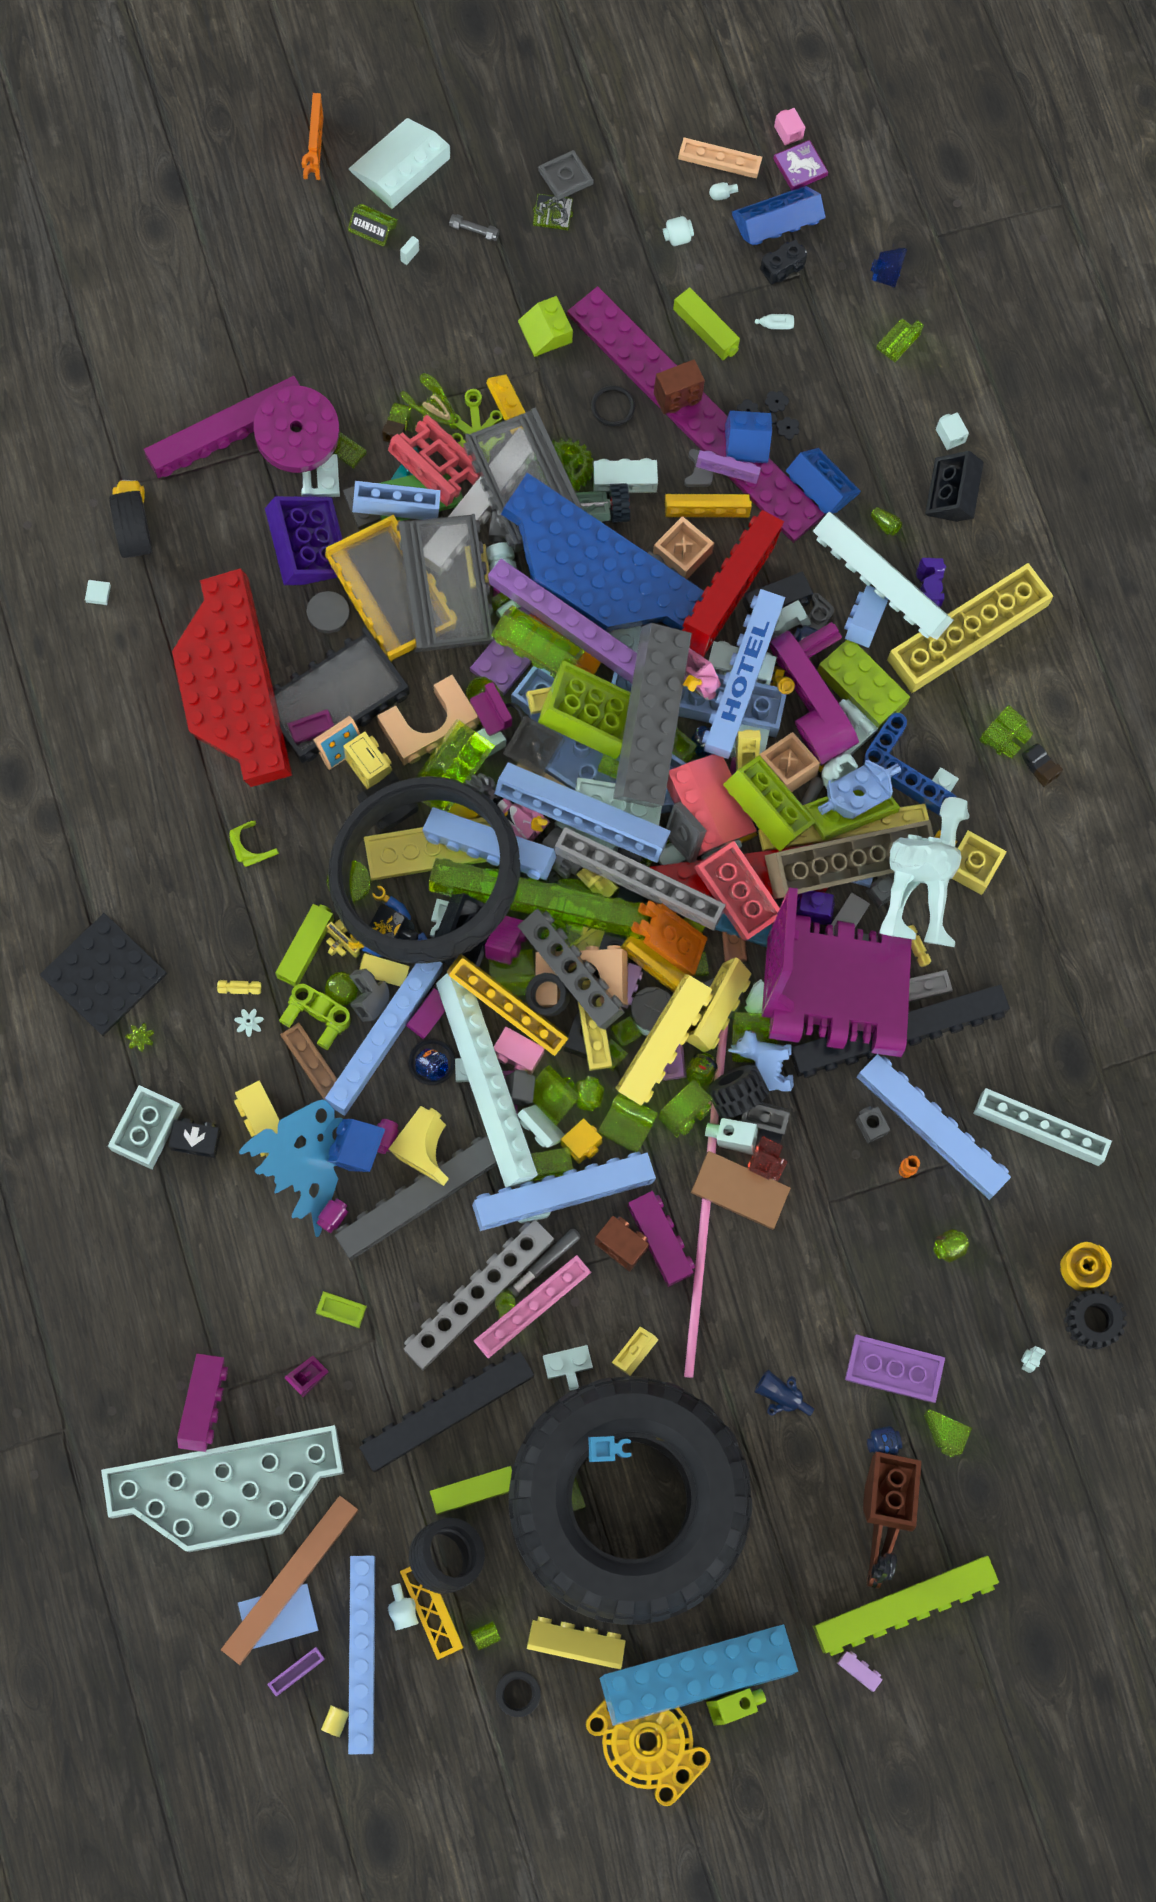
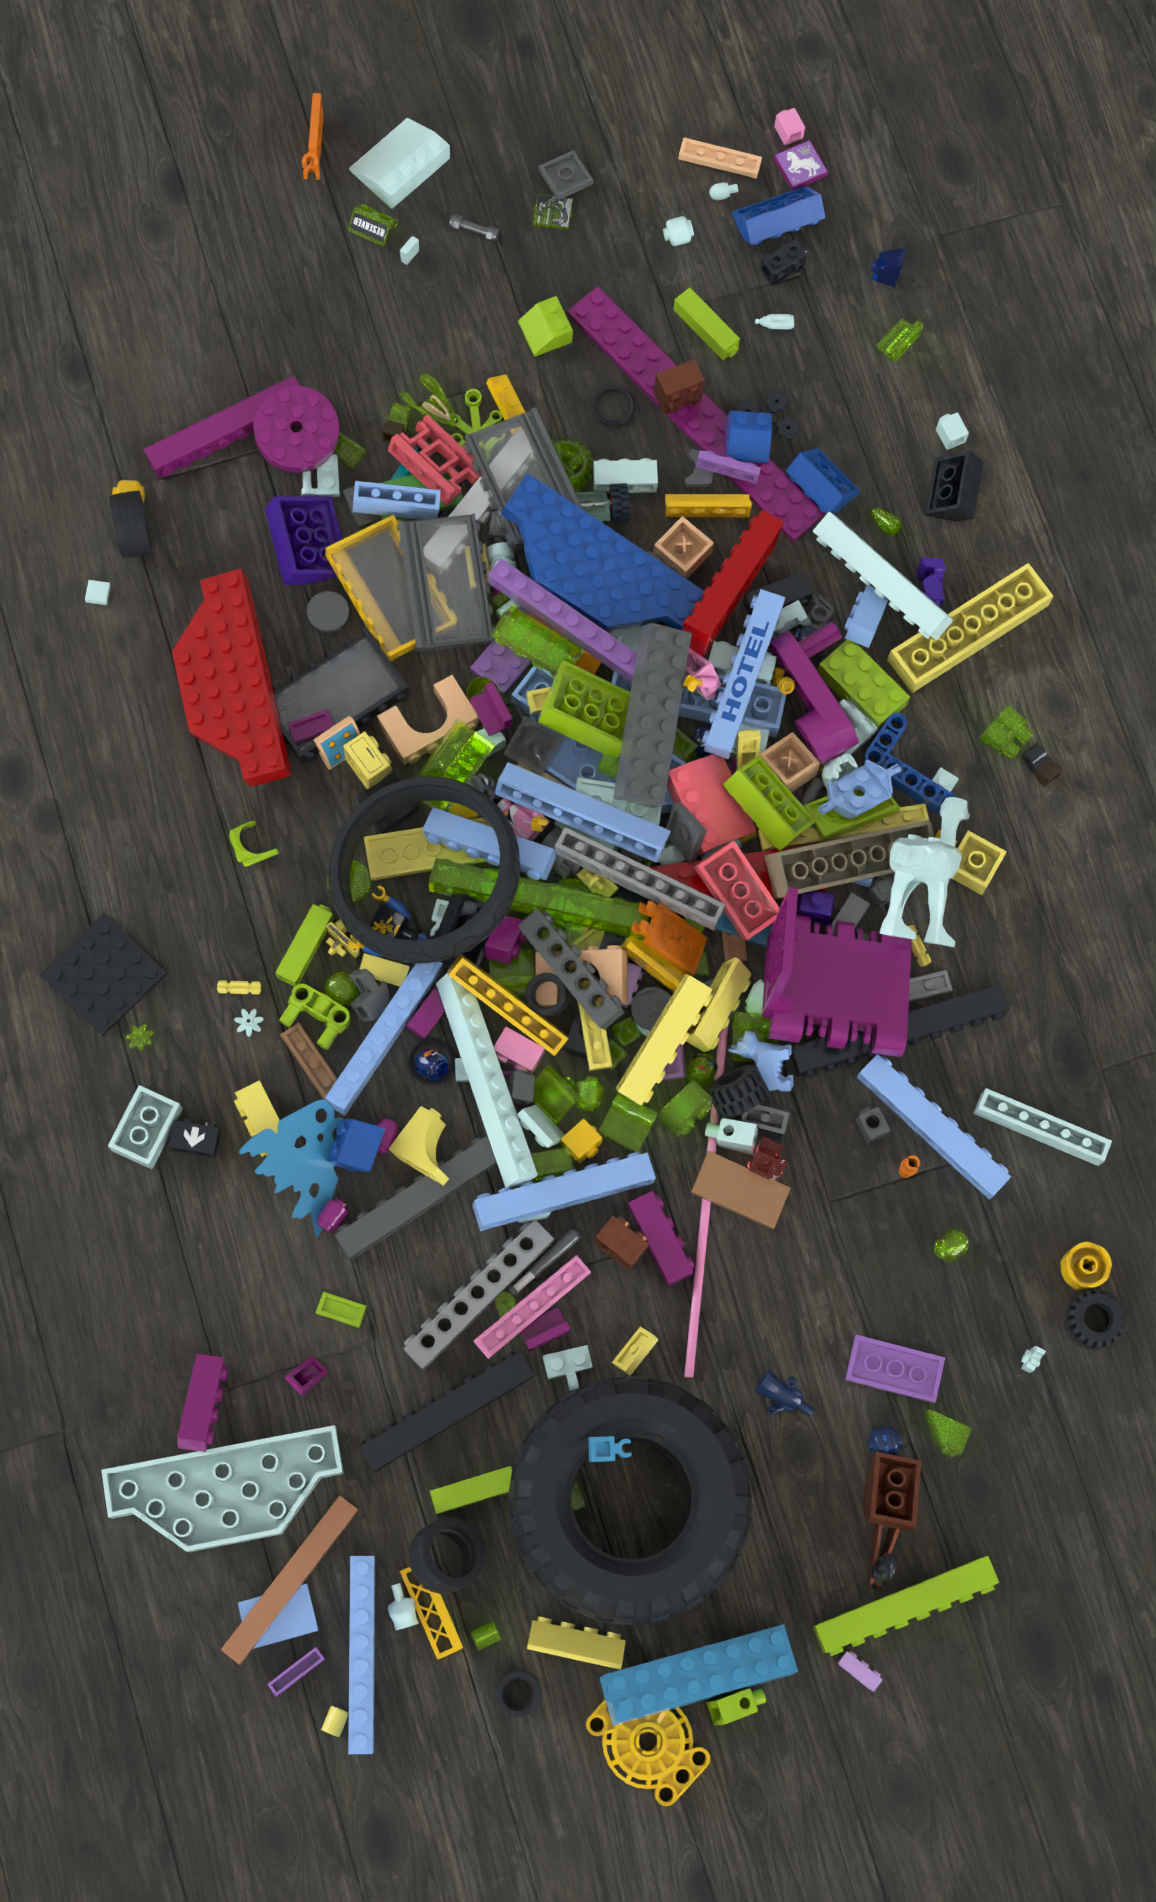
none -> magenta panel [520,1308,571,1352]

